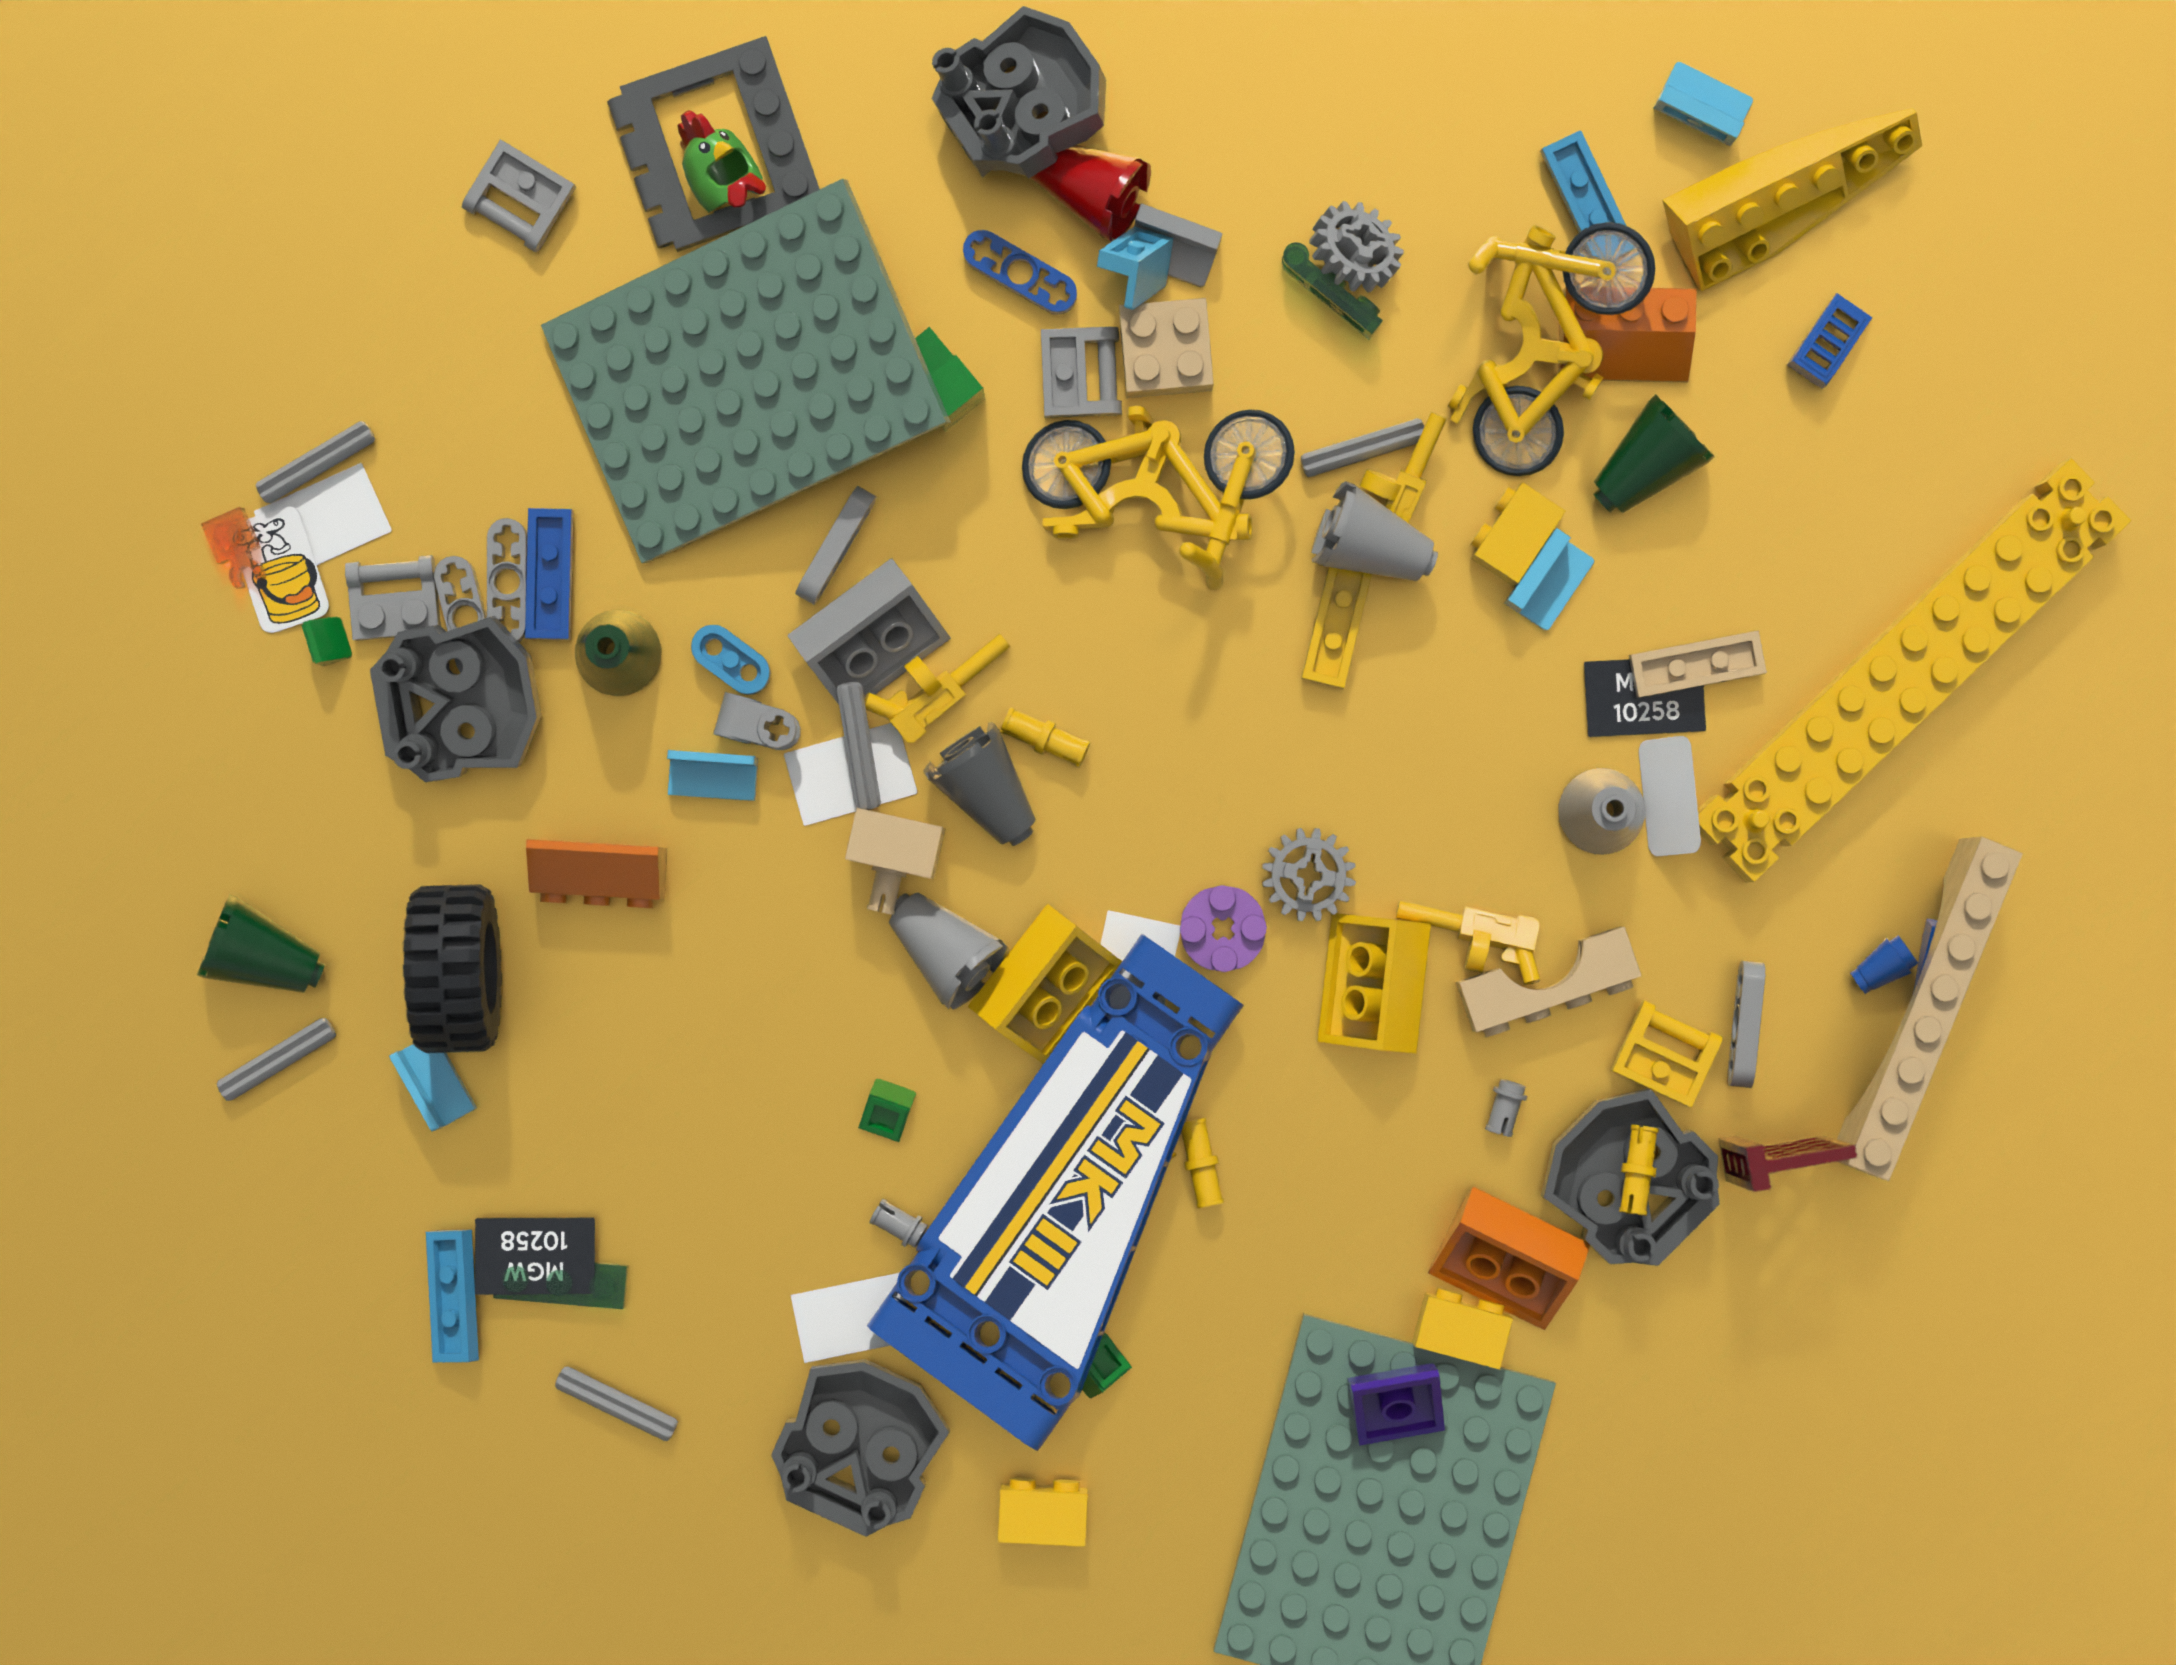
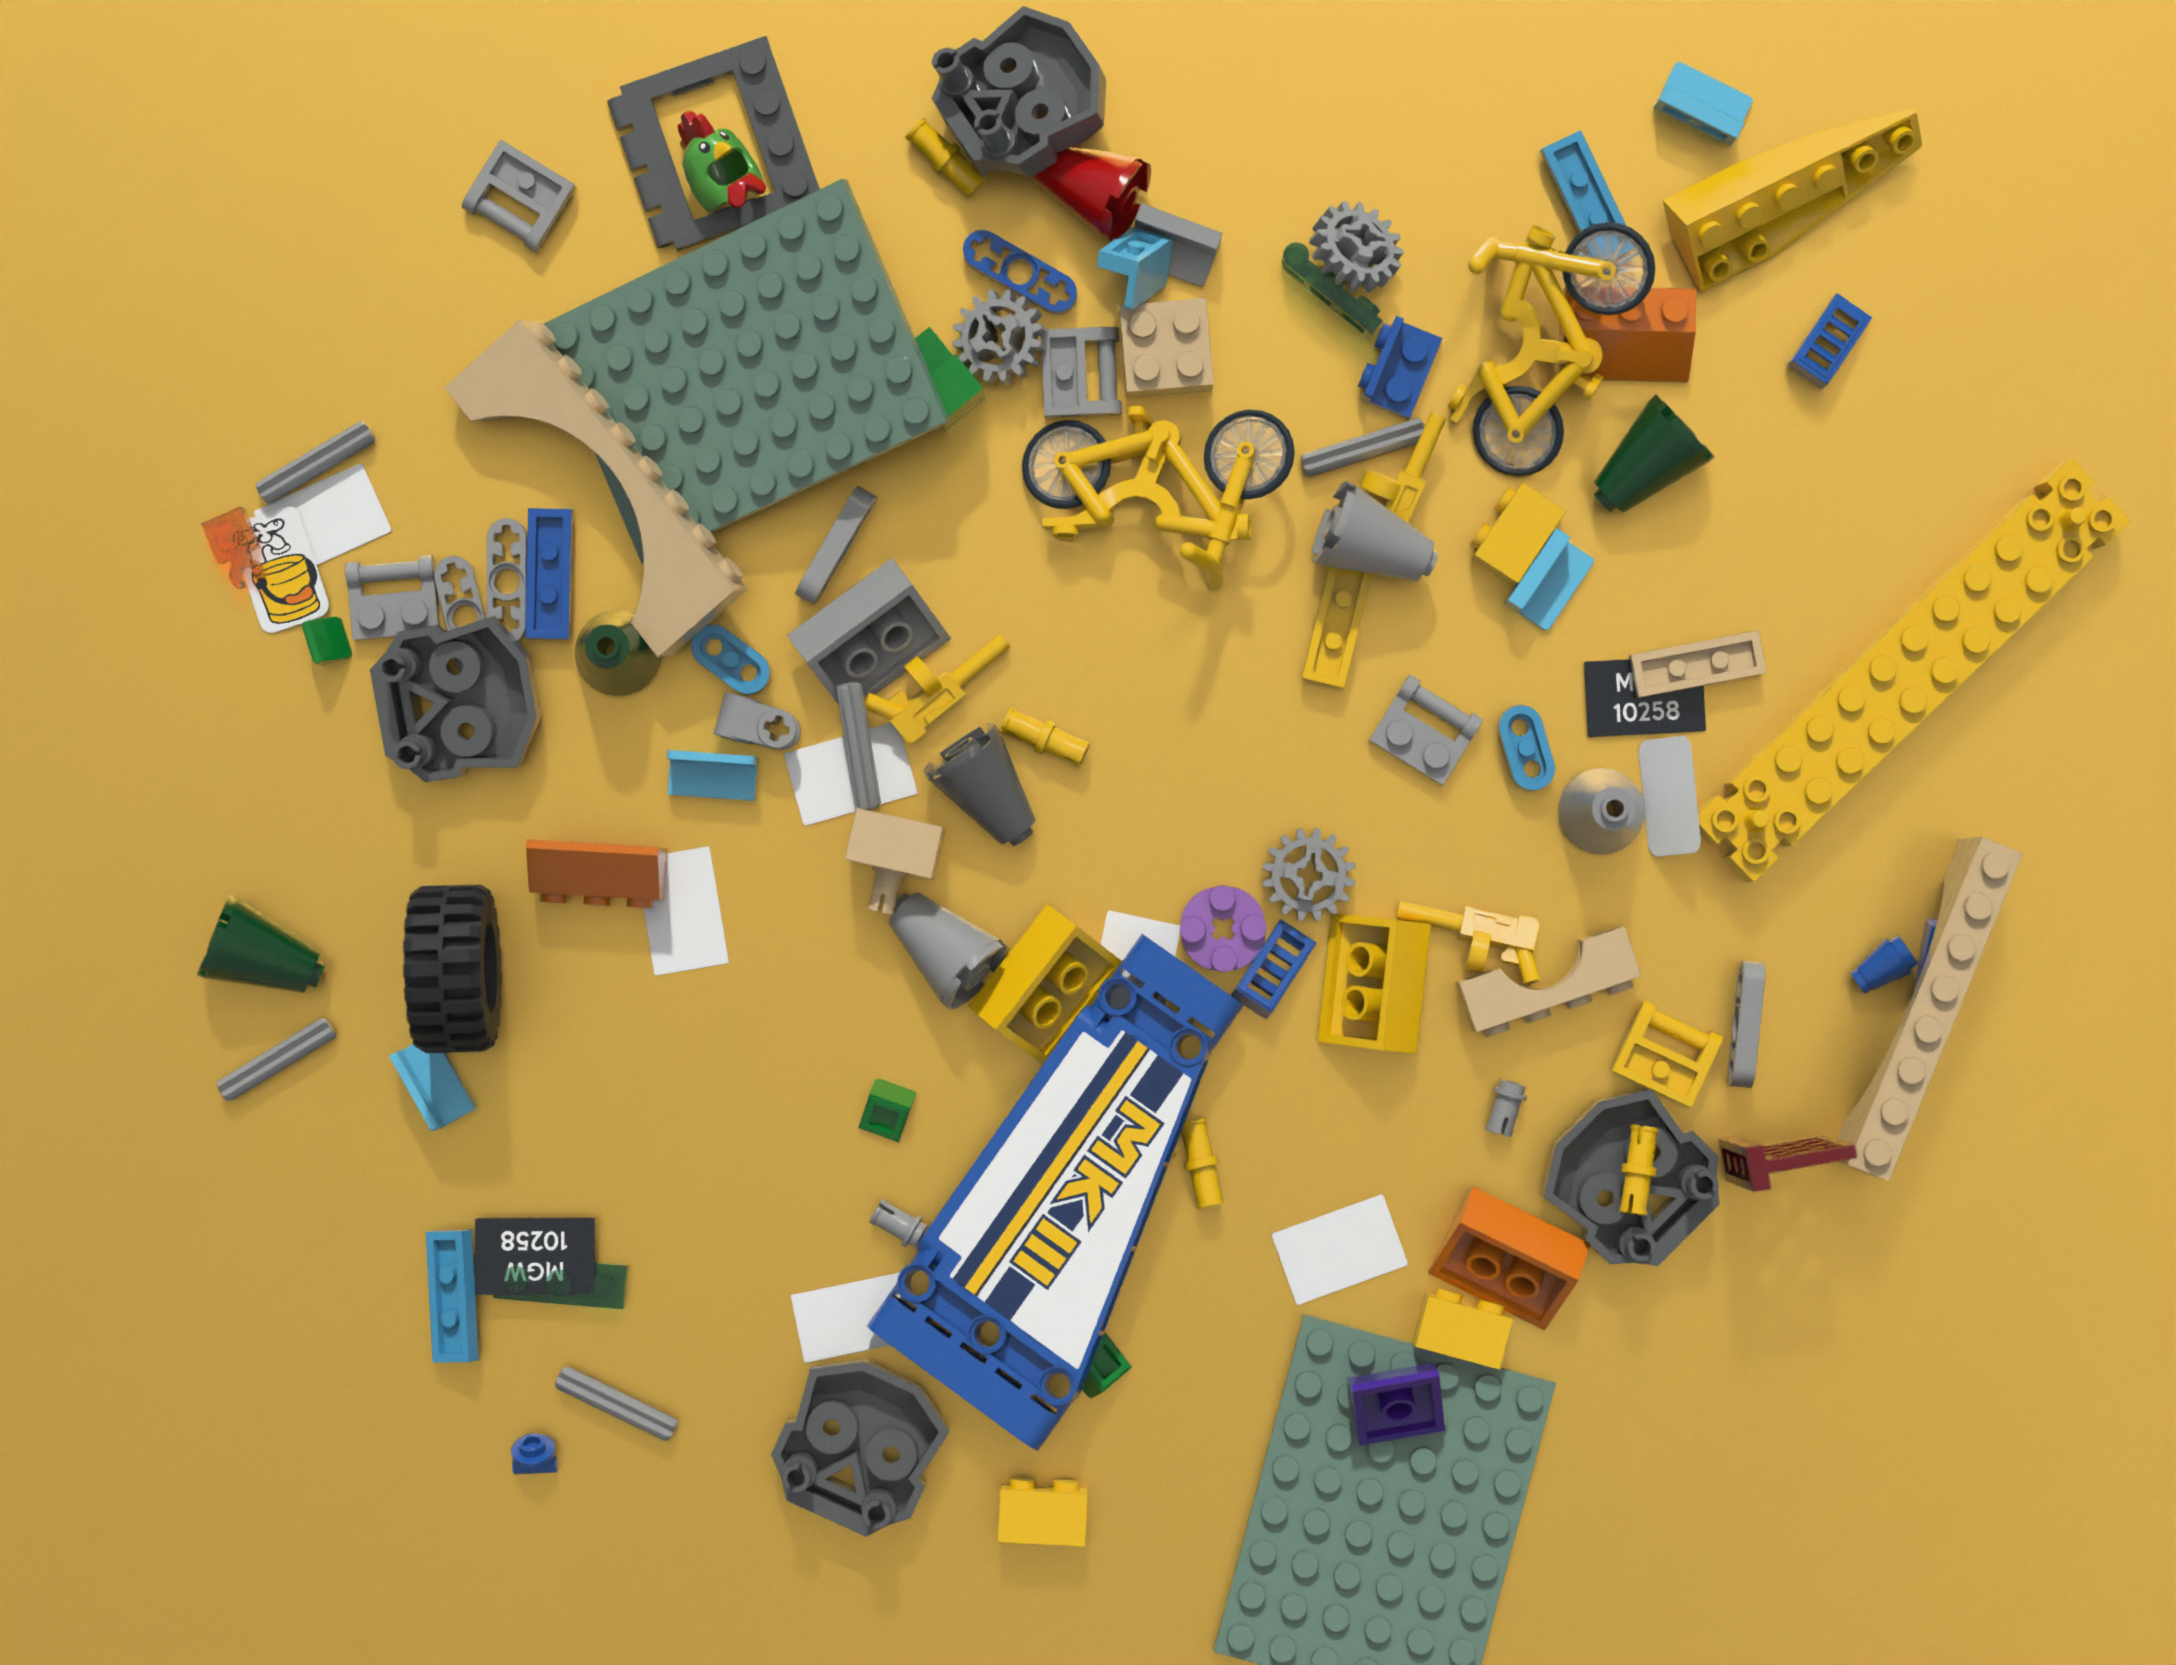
none -> tan arch [445,320,748,657]
none -> blue plate [511,1433,558,1475]
none -> white sticker [643,846,729,976]
none -> yellow pin [905,118,986,198]
none -> light grey gear [952,289,1047,385]
none -> blue slope [1231,919,1317,1019]
none -> white sticker [1272,1194,1408,1305]
none -> blue bracket [1358,316,1442,420]
none -> light grey plate [1368,674,1484,786]
none -> dark azure plate [1498,705,1555,791]

